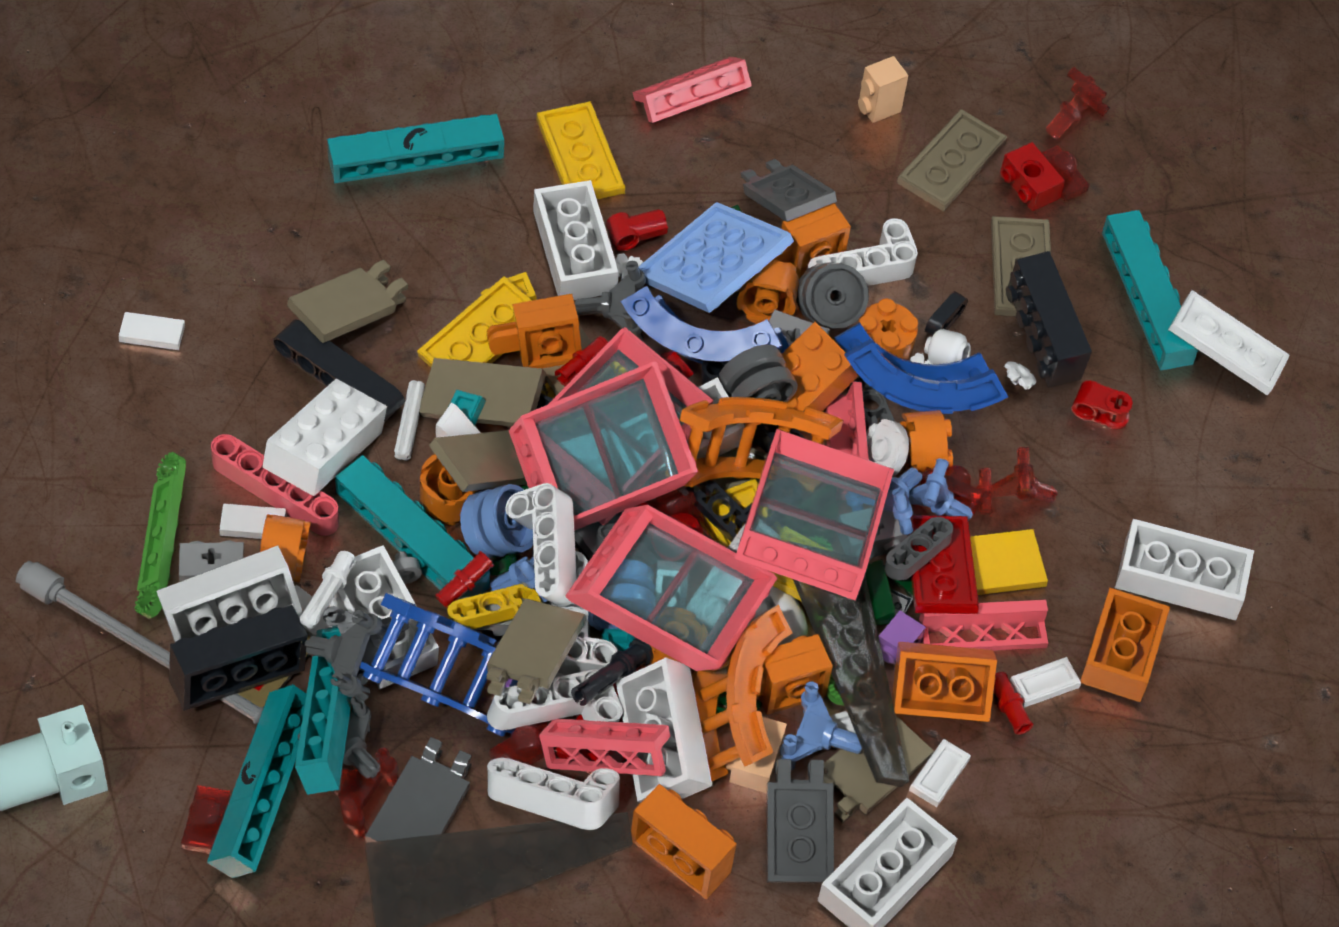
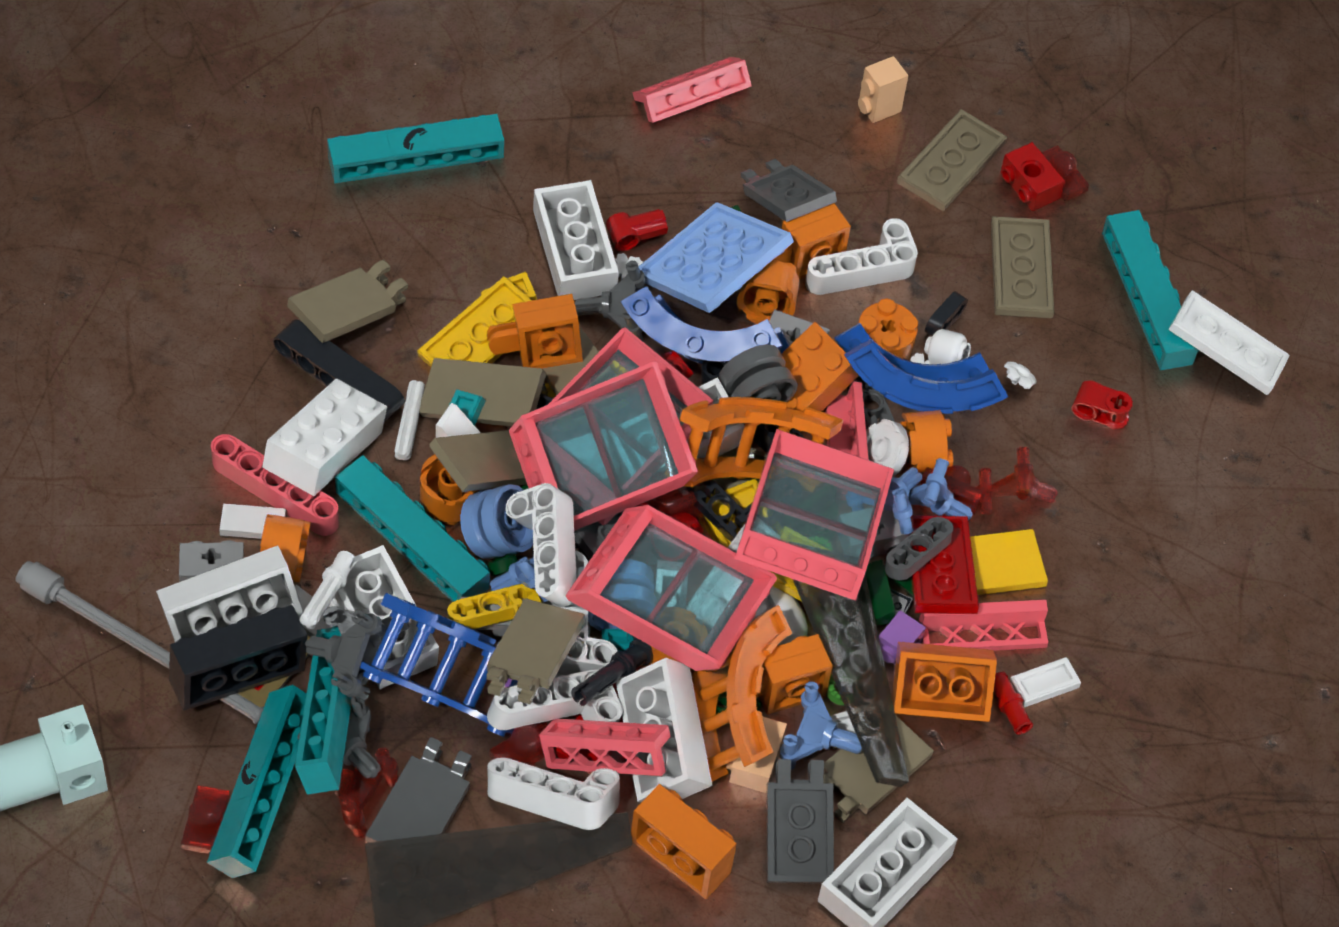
white tile [119,312,185,350] -> none
bright green plate [135,452,186,619] -> none
light grey tile [393,552,422,584] -> none
red pin [435,551,494,609] -> none
yellow tile [536,101,625,199] -> none
red pin [555,336,608,386] -> none
dark grey wheel [797,262,869,328] -> none
white tile [909,739,971,807] -> none
black brick [1006,251,1092,388] -> none
clear red axle [1046,67,1110,139] -> none
orange brick [1080,588,1170,702] -> none
white brick [1115,519,1254,620] -> none

